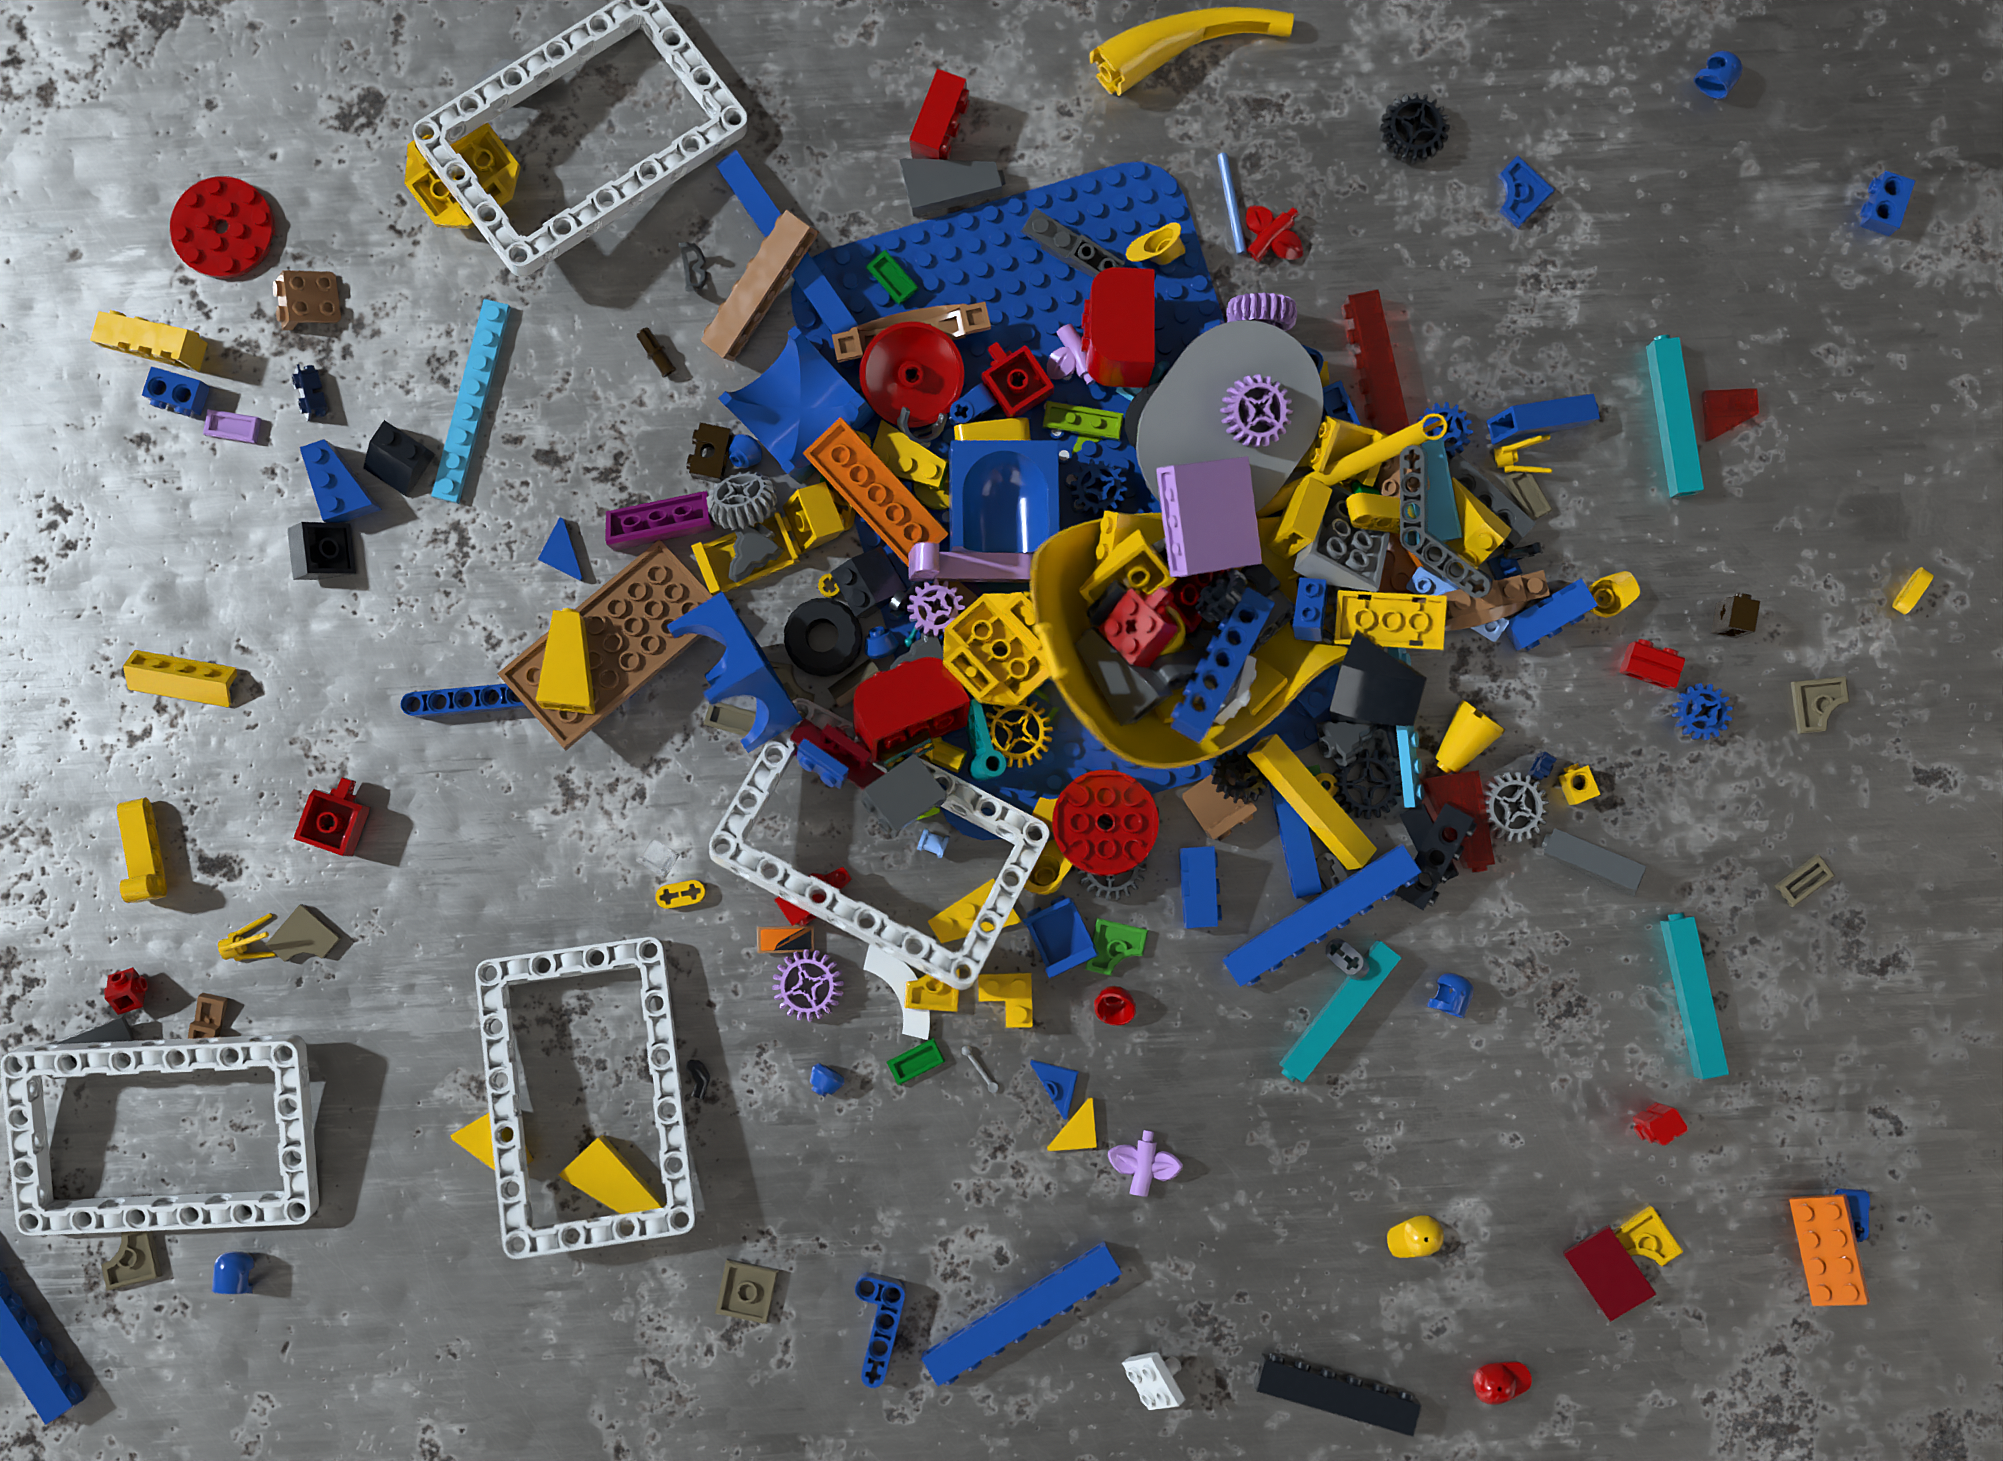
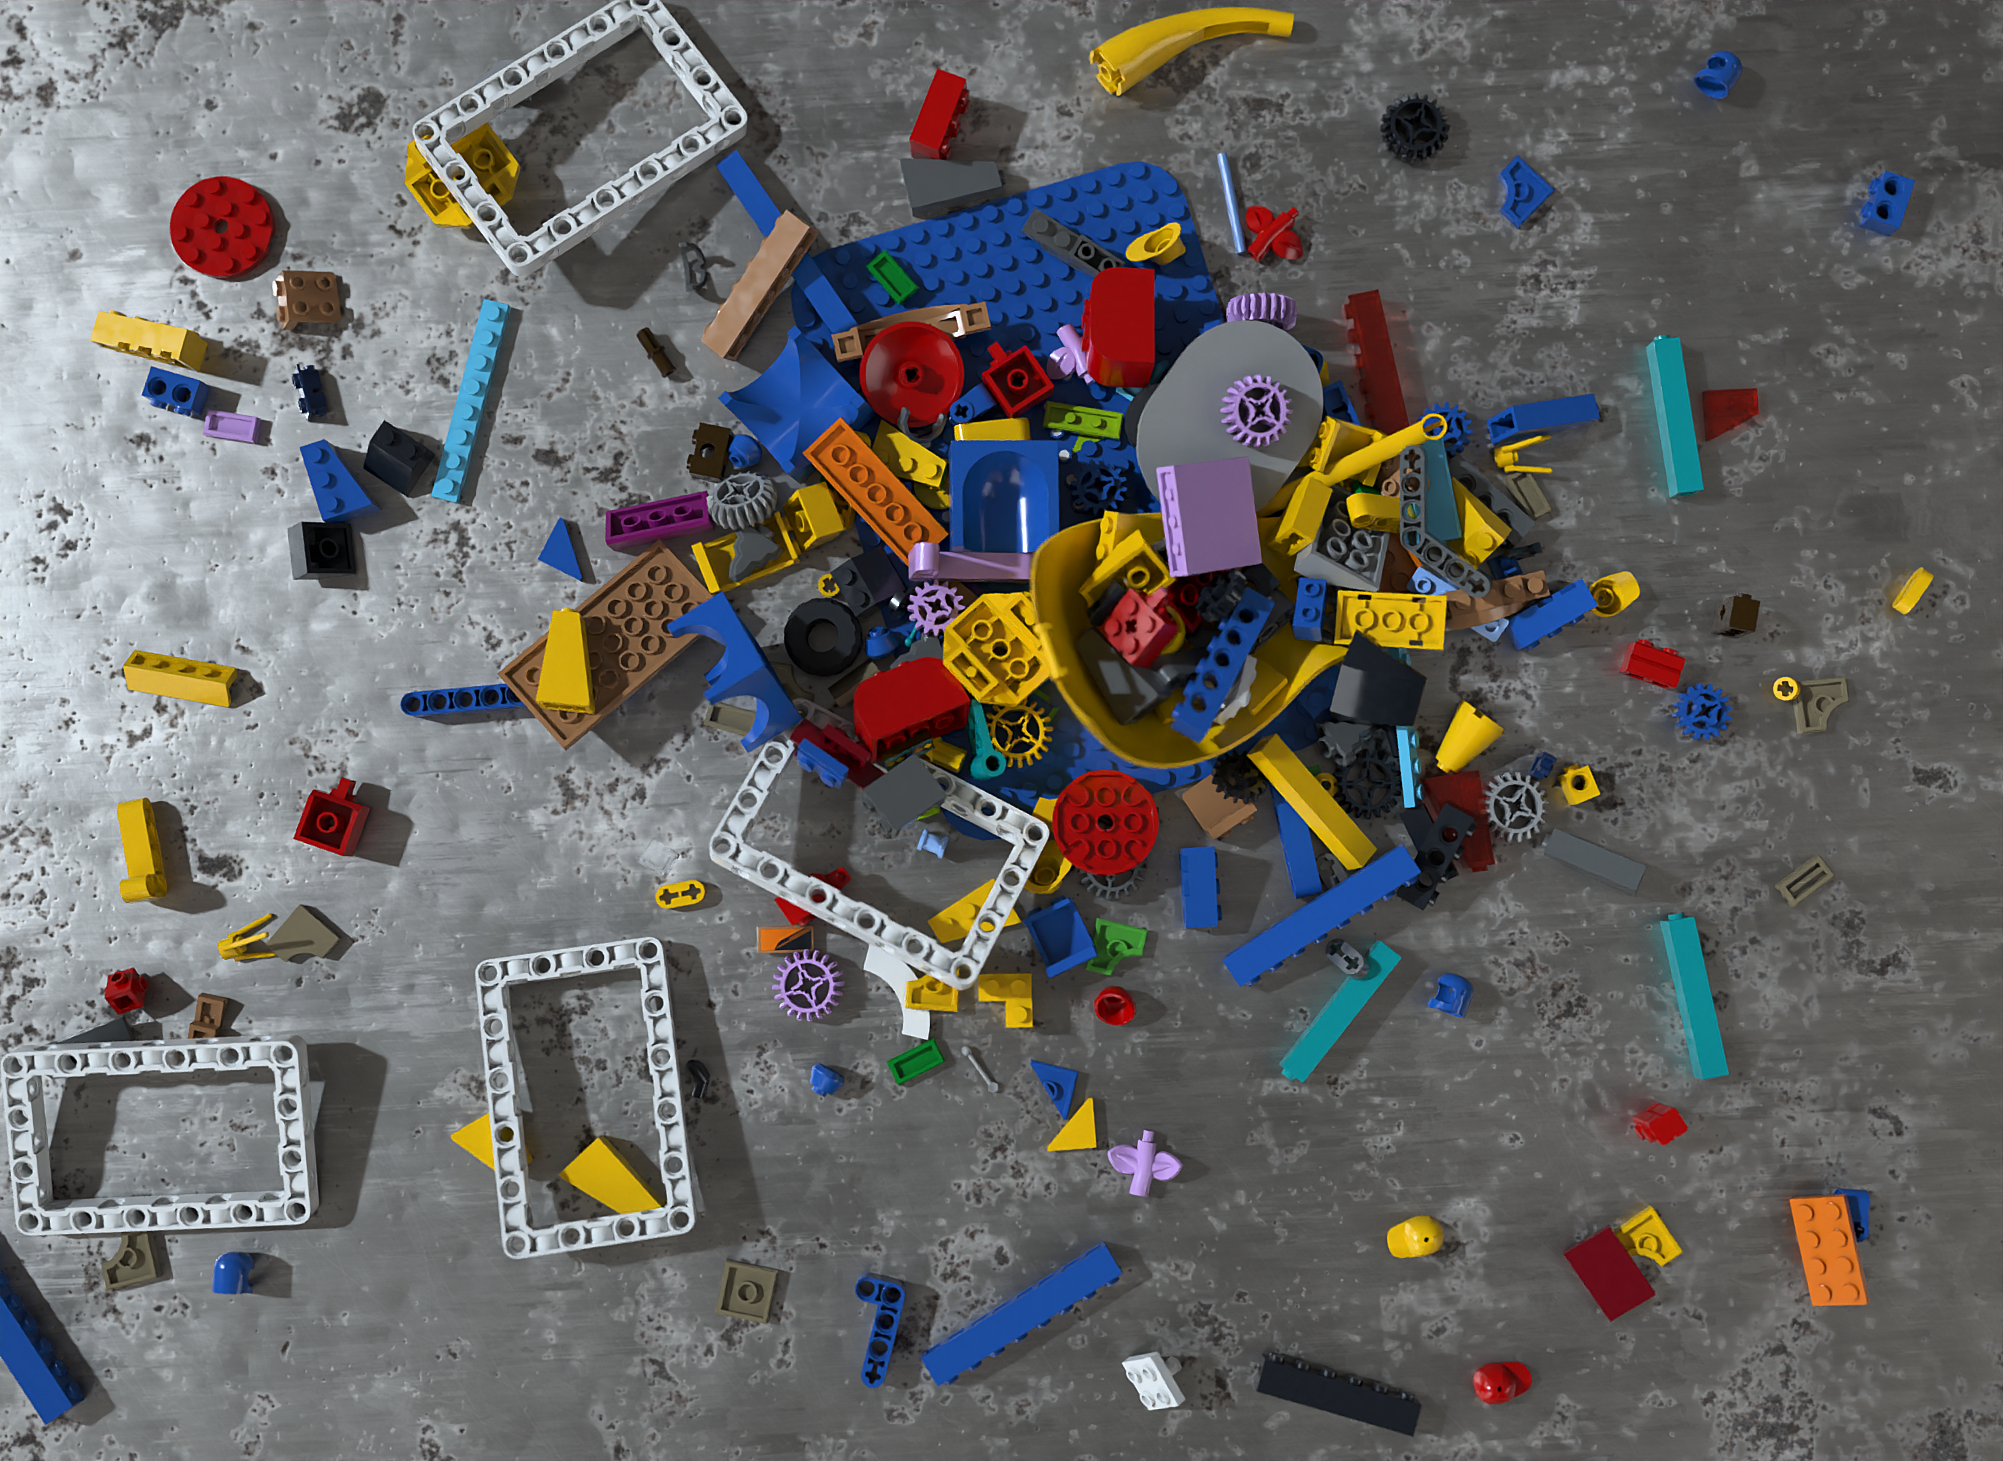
none -> yellow bush [1773,677,1800,701]

